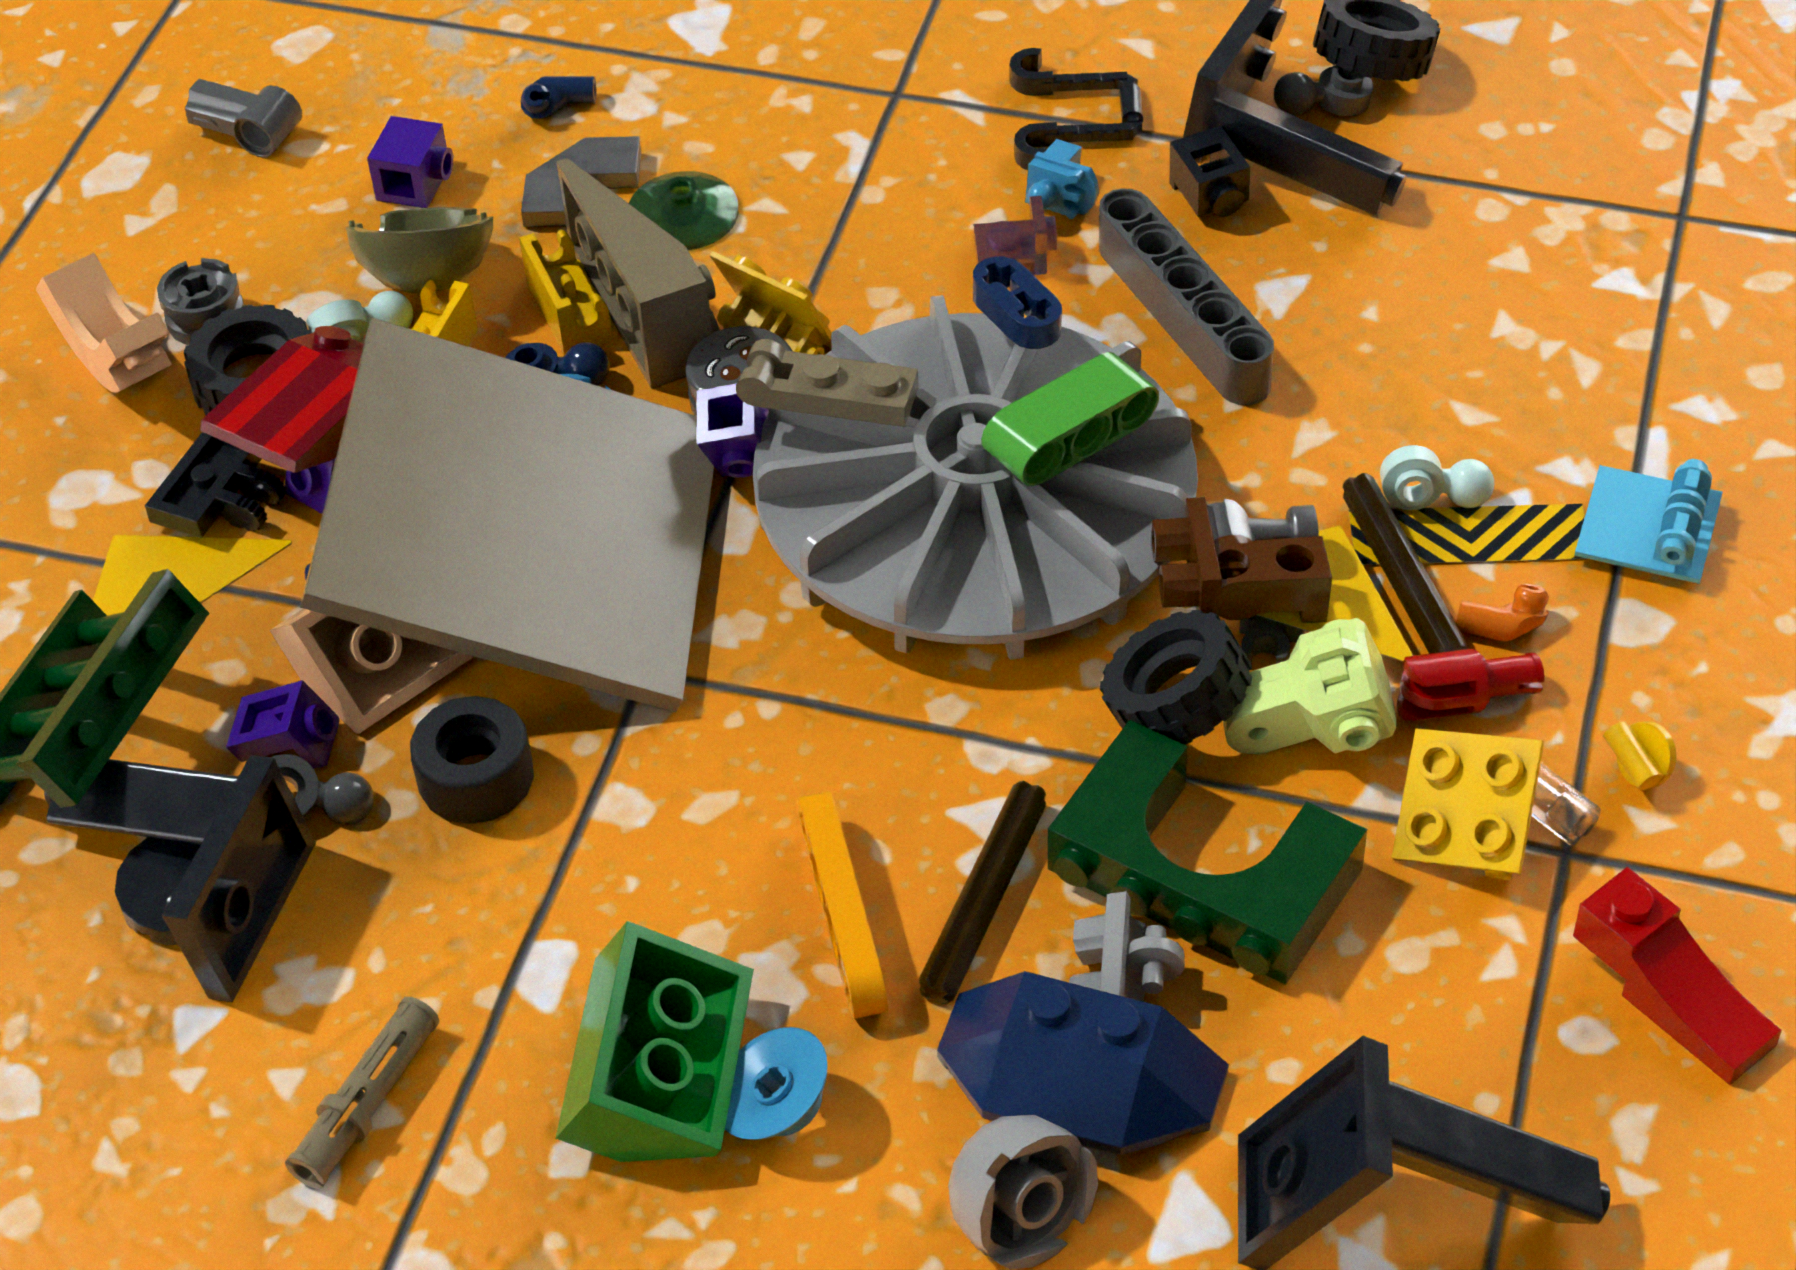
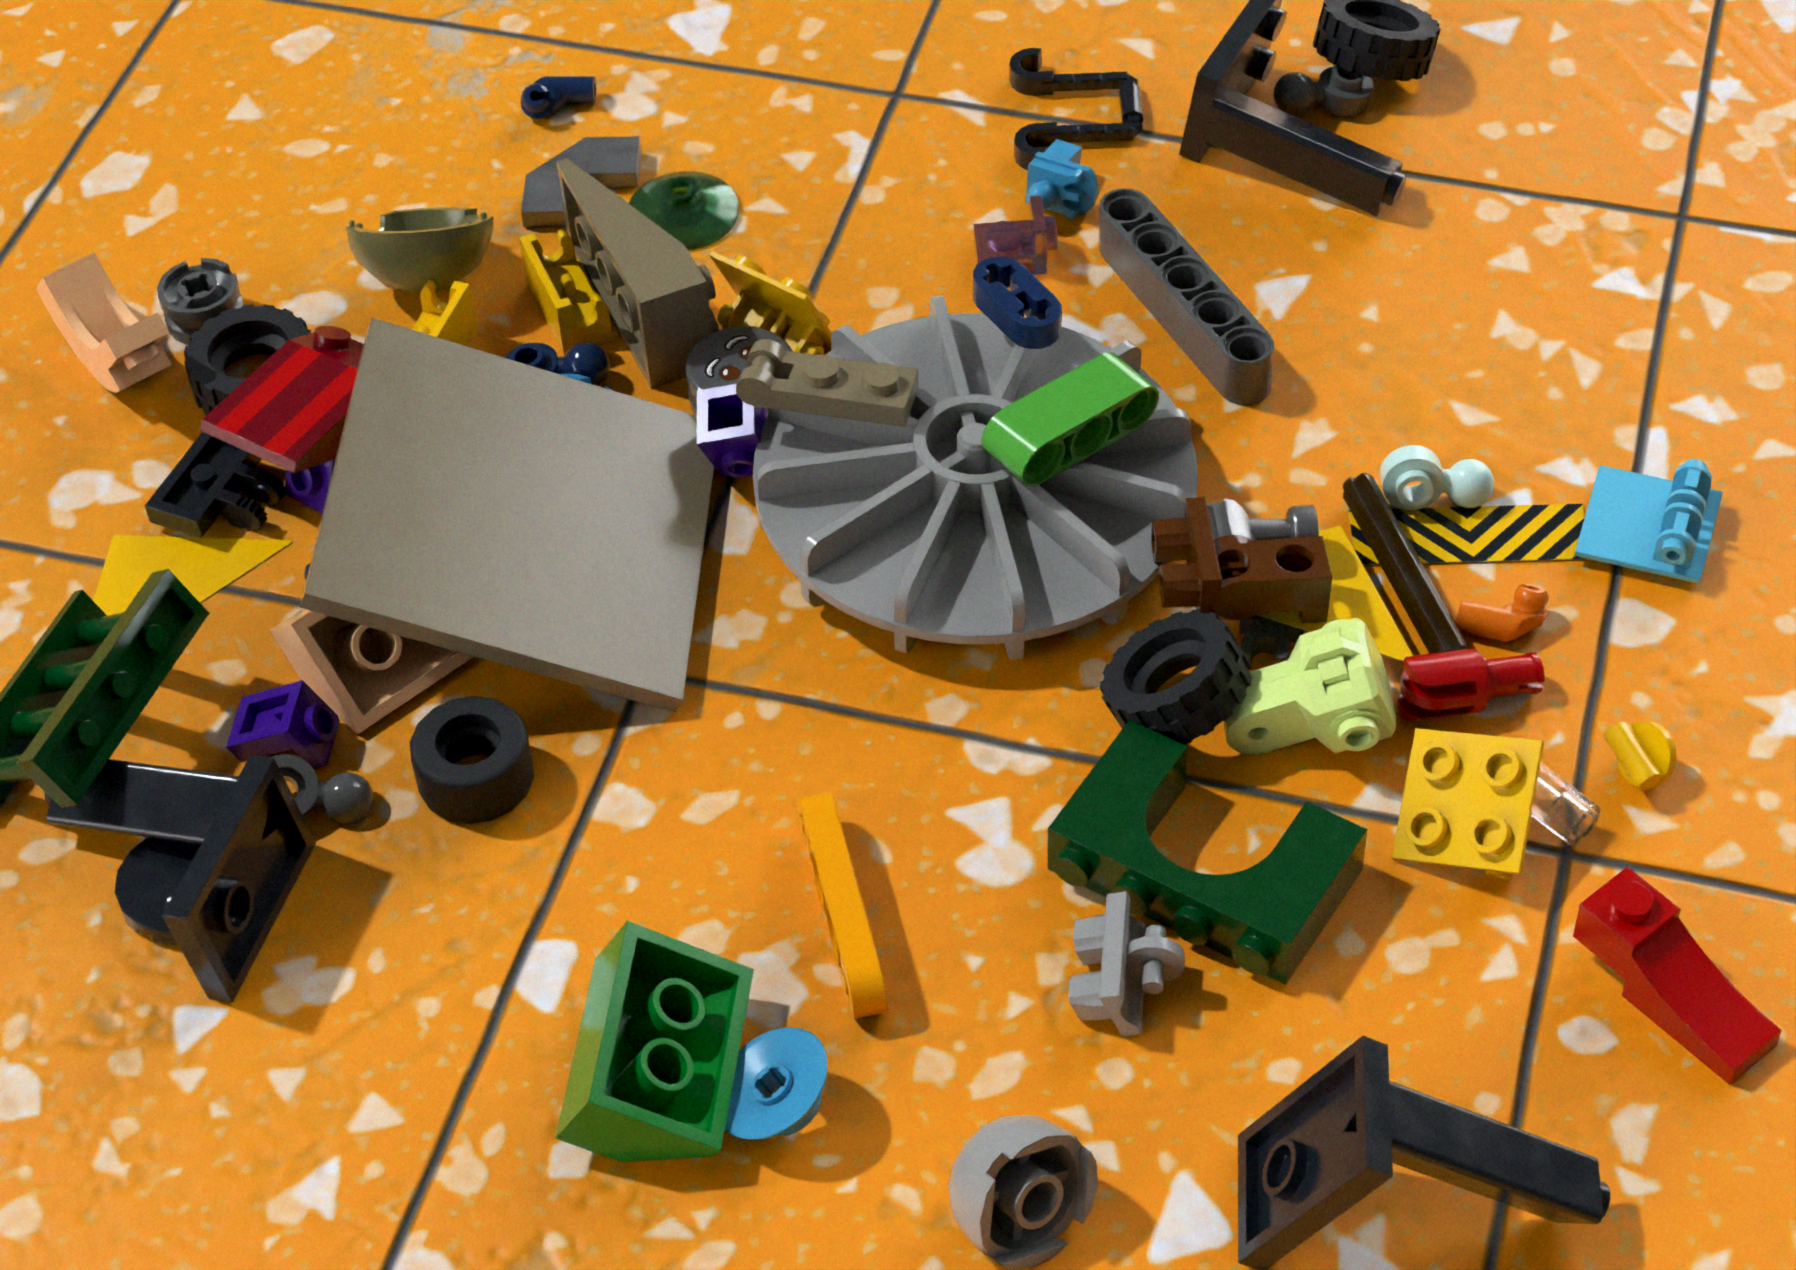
dark grey piece [185,79,302,157] -> none
dark tan pin [285,997,440,1189] -> none
light aqua plate [306,291,413,342] -> none
dark purple brick [367,116,453,208] -> none
dark brown axle [919,781,1046,1004] -> none
dark blue wedge [937,971,1229,1156] -> none
black brick [1169,126,1250,217] -> none

